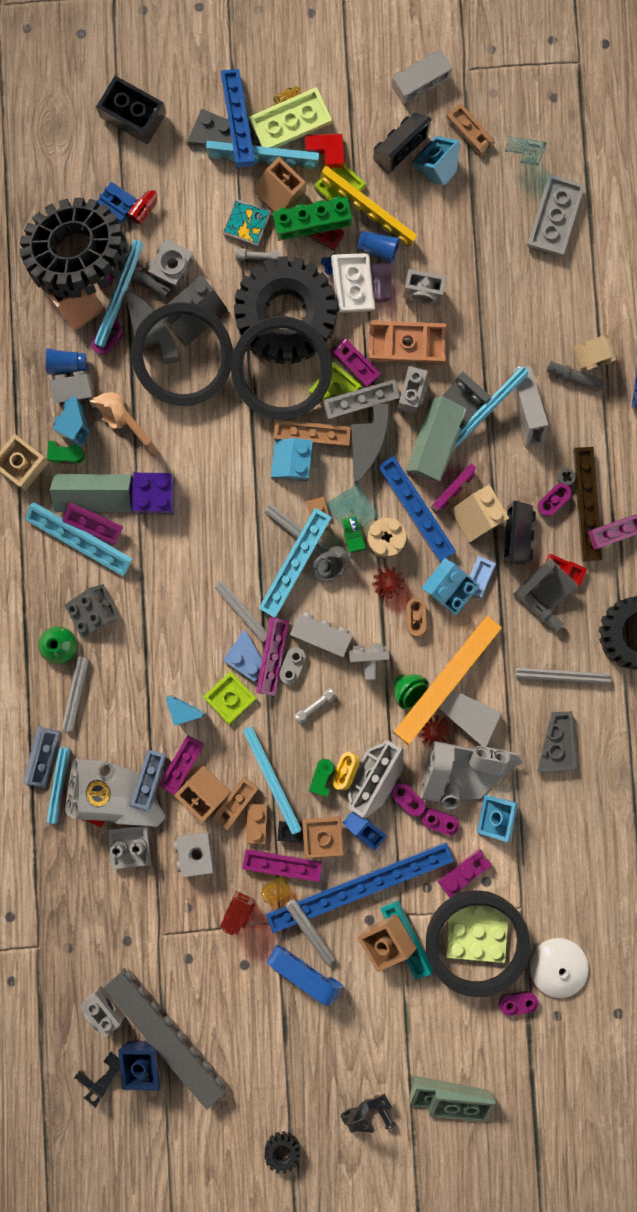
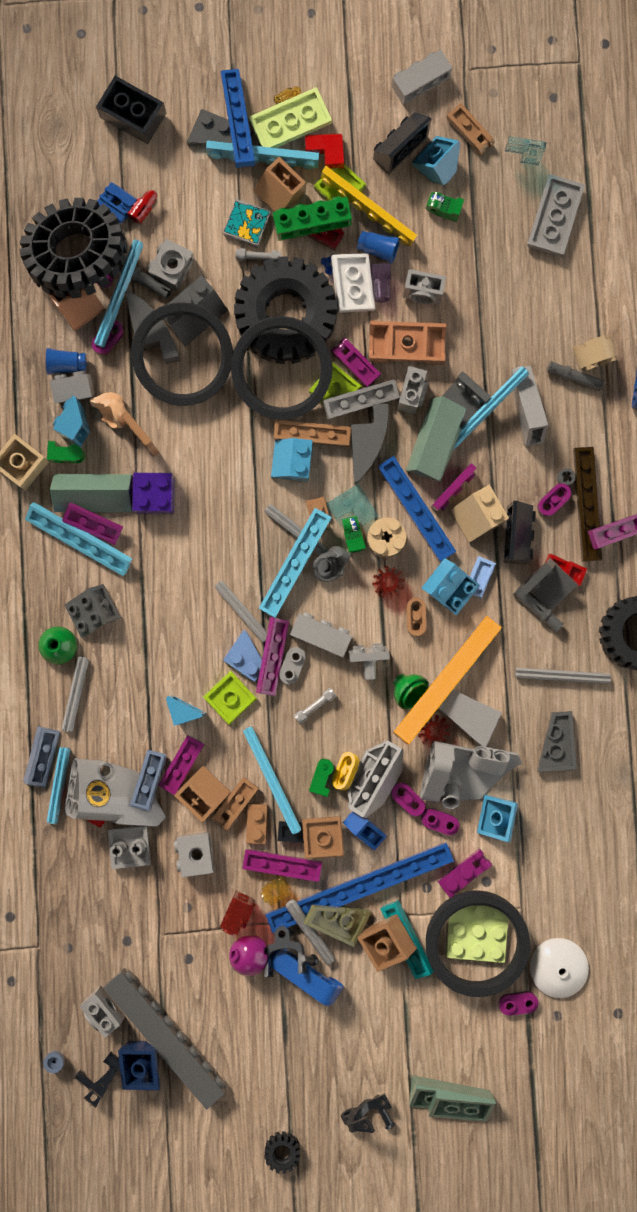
none -> sand blue tile [43,1051,65,1073]
none -> magenta cylinder [229,935,267,976]
none -> black piece [264,926,318,978]
none -> olive wing [303,905,371,947]
none -> green leg [426,192,465,222]

